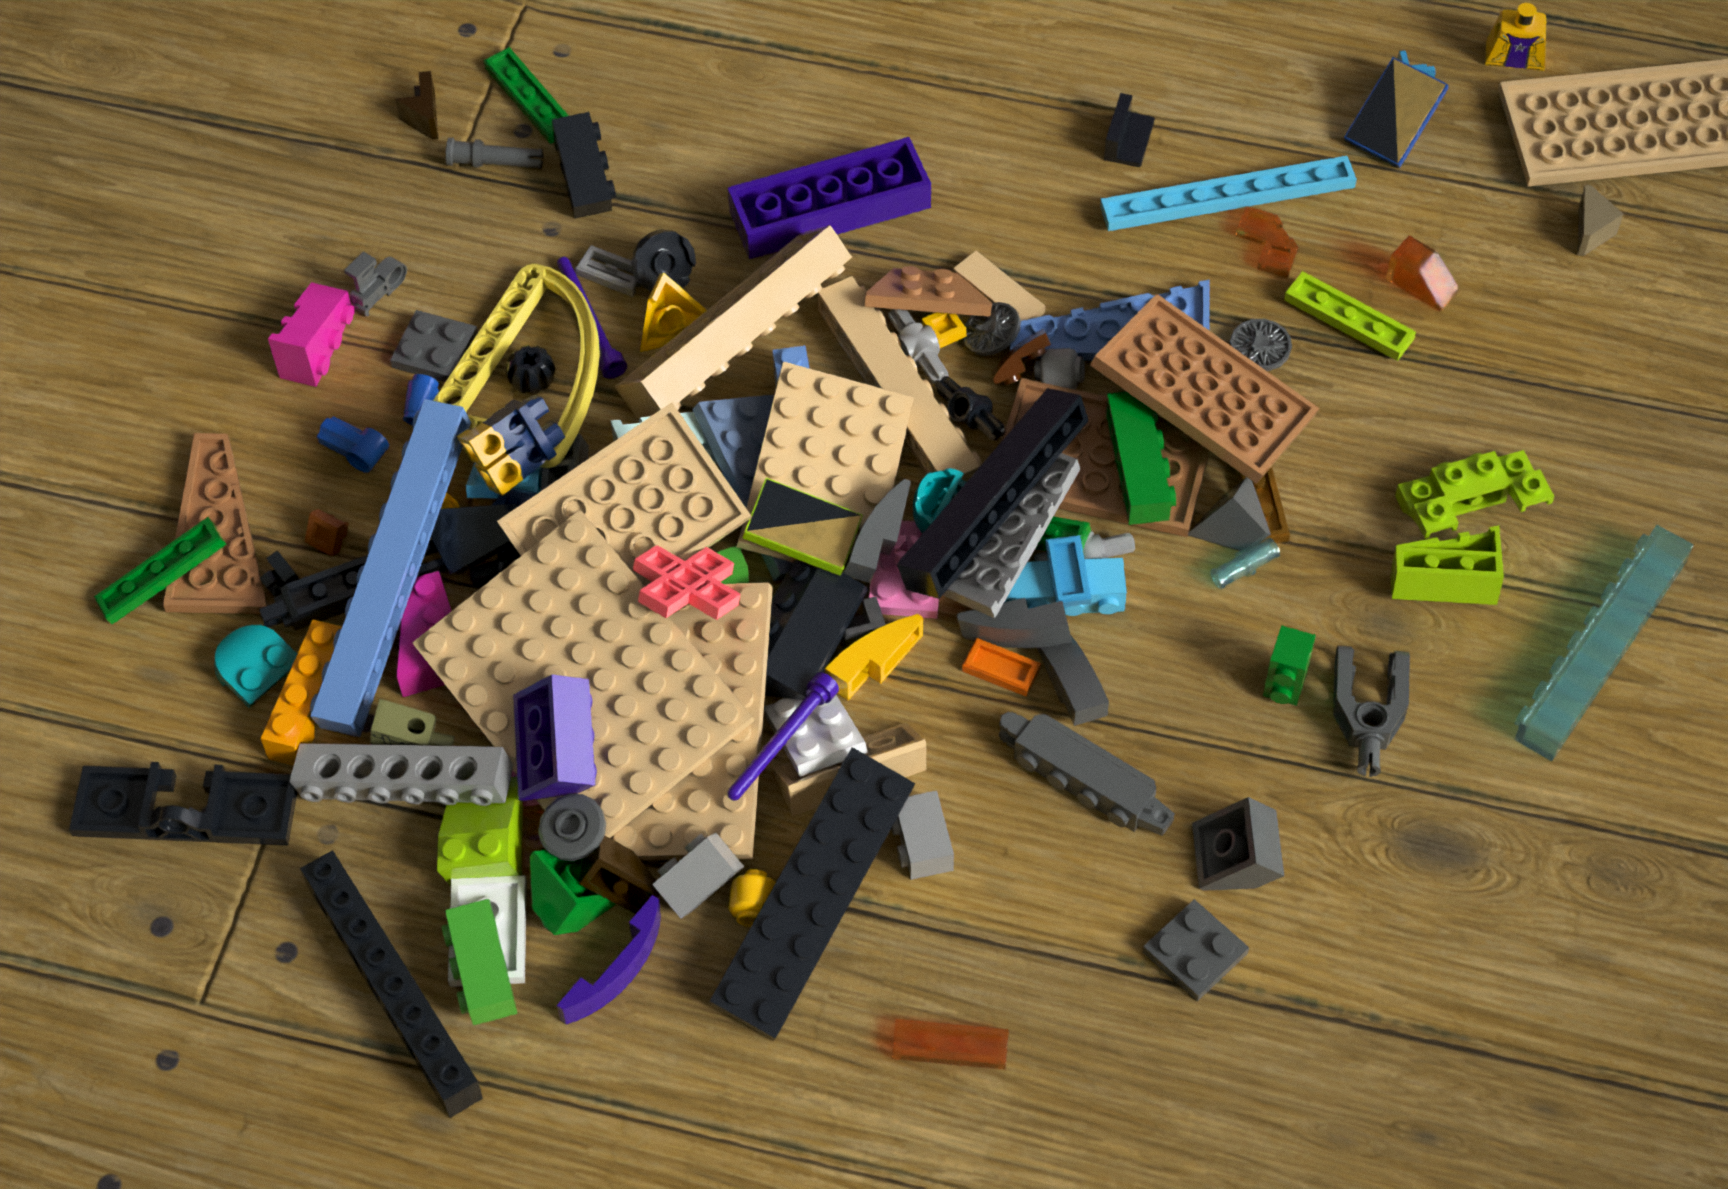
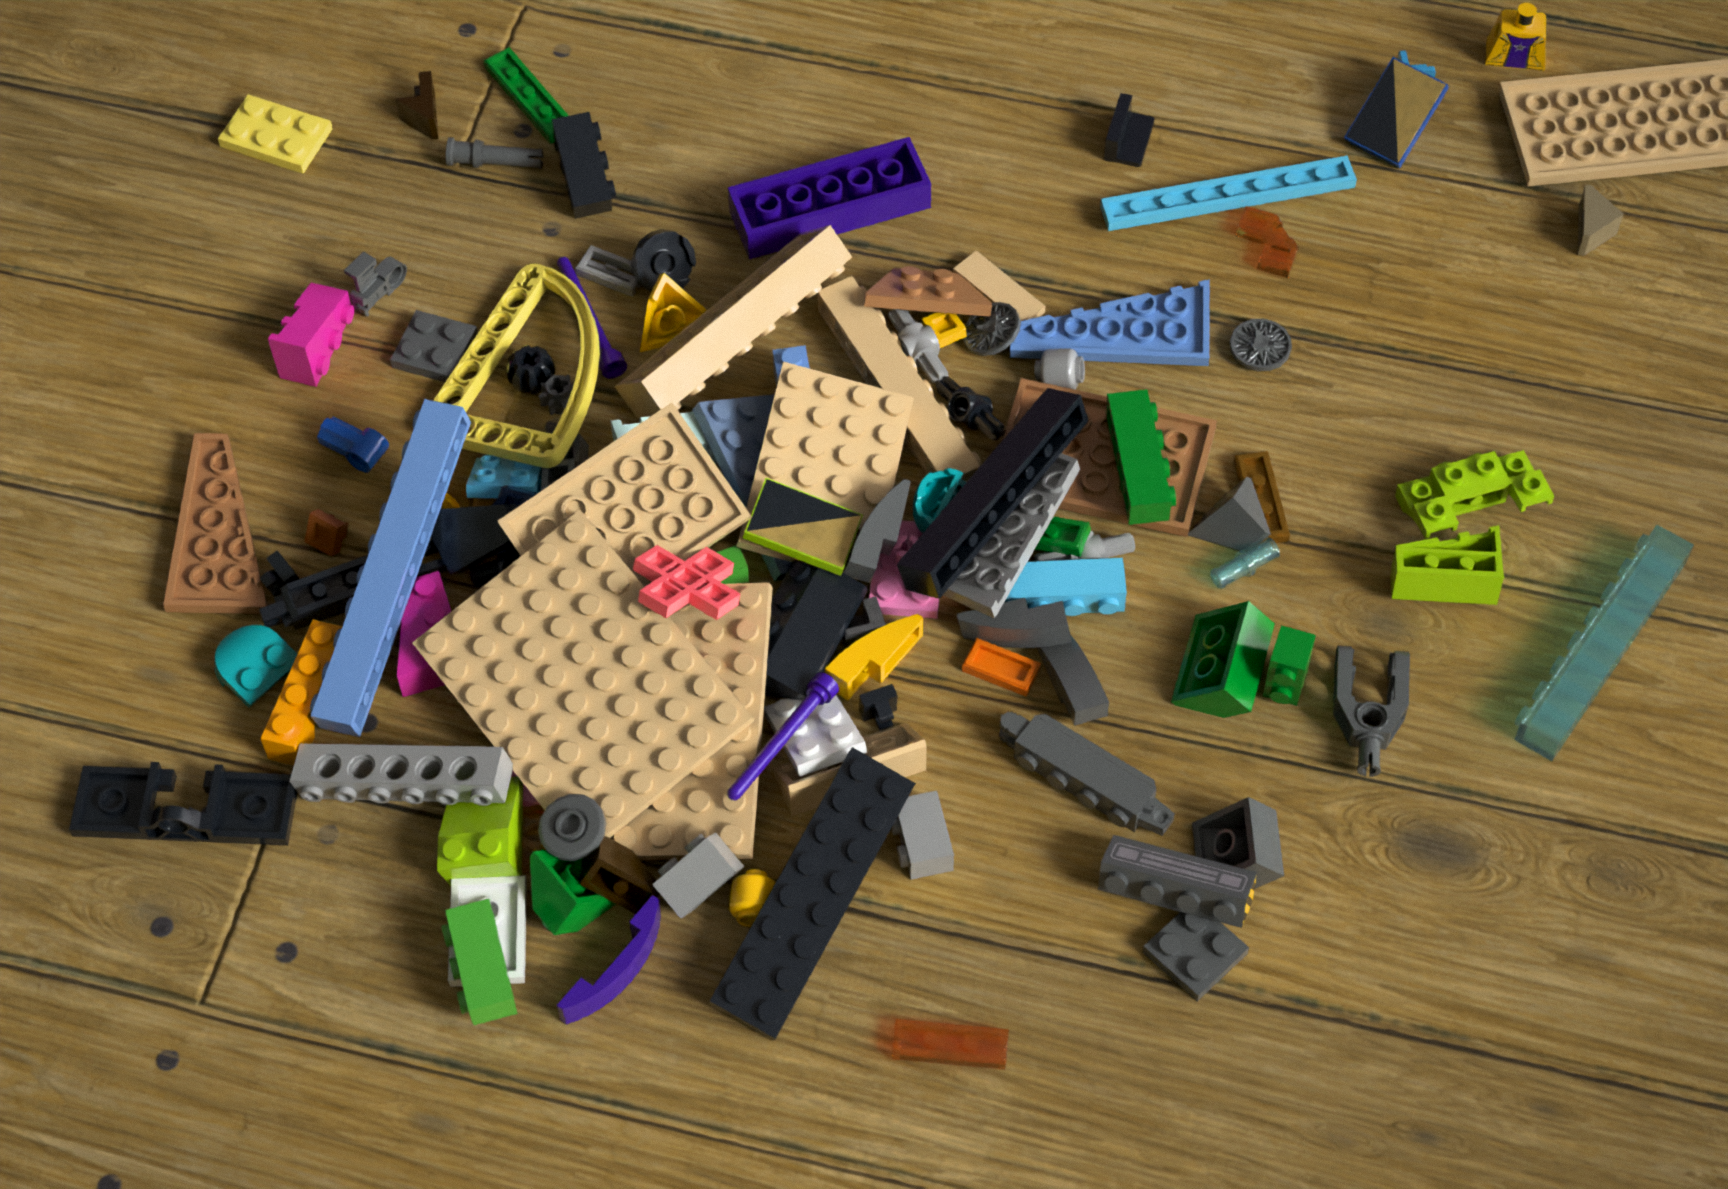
green tile [94,517,227,625] -> none
black brick [300,850,483,1118] -> none
olive torso [370,699,455,746] -> none
blue cone [403,374,439,425] -> none
hips [456,395,566,496] -> none
dark purple slope [513,674,597,801] -> none
reddish brown slope [991,328,1051,386] -> none
dark azure tile [1045,535,1092,607] -> none
medium nougat plate [1090,294,1320,484] -> none
lime plate [1284,271,1416,361] -> none
clear orange slope [1385,235,1459,312] -> none
none -> light yellow plate [218,95,332,174]
none -> dark grey gear [539,374,574,415]
none -> black tile [859,684,898,731]
none -> dark grey brick [1098,835,1257,928]
none -> green slope [1171,601,1275,718]

